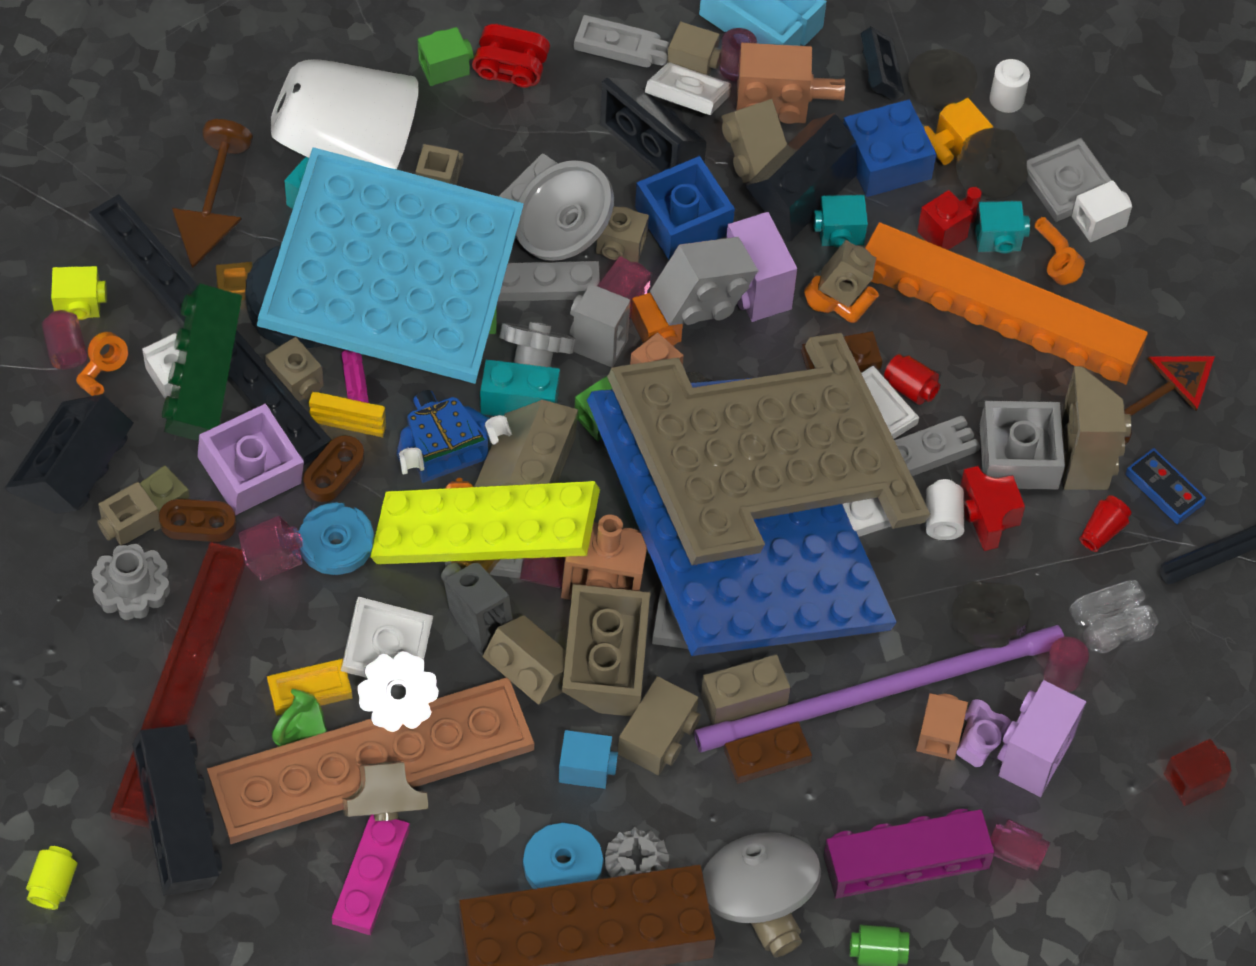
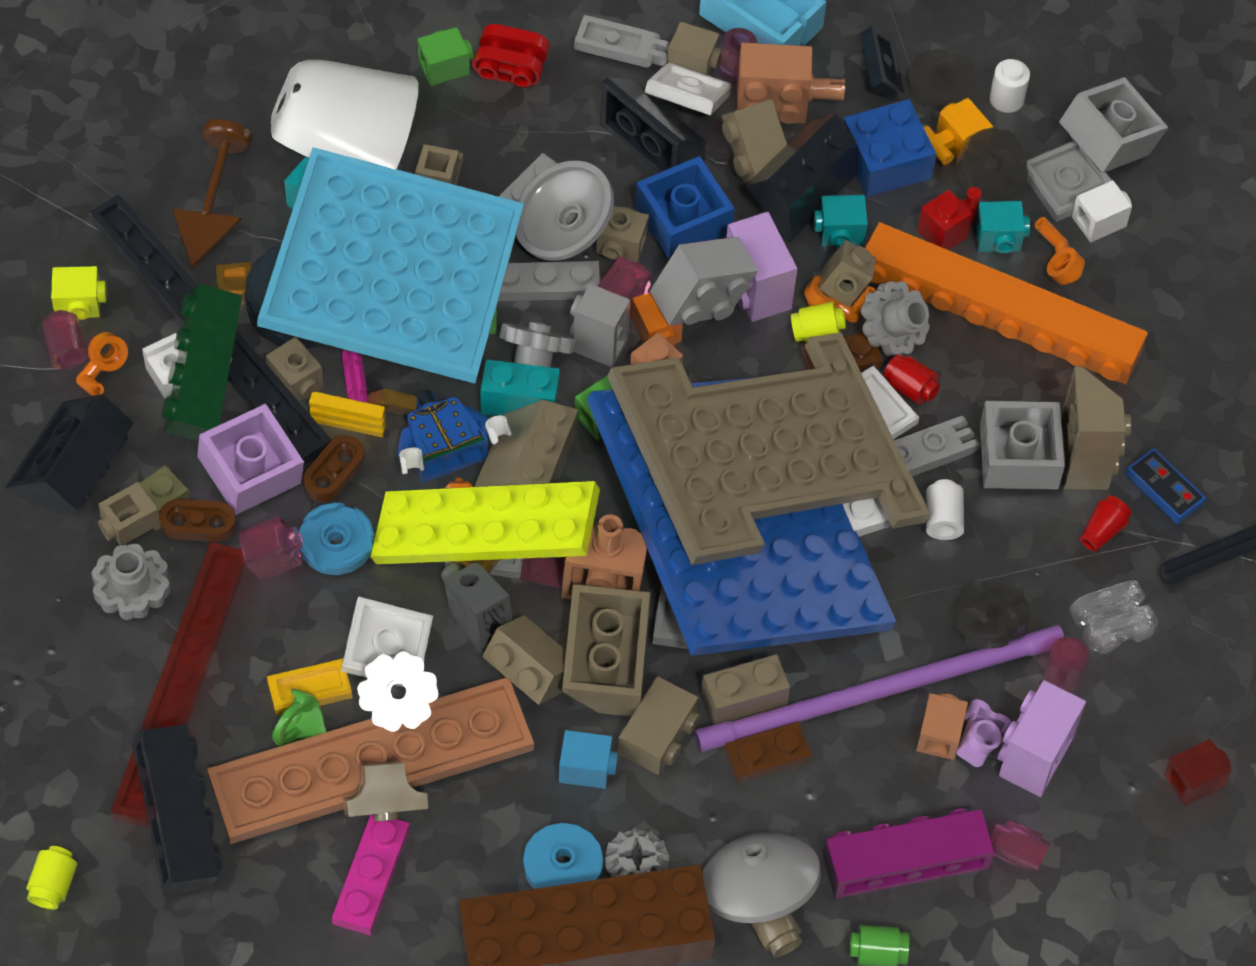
red brick [960,466,1025,551] -> none
piece [1124,356,1215,445] -> none
none -> pearl gold tile [367,388,418,415]
none -> neon yellow brick [791,301,847,343]
none -> light grey plant [861,281,930,356]
none -> light grey brick [1059,77,1168,173]

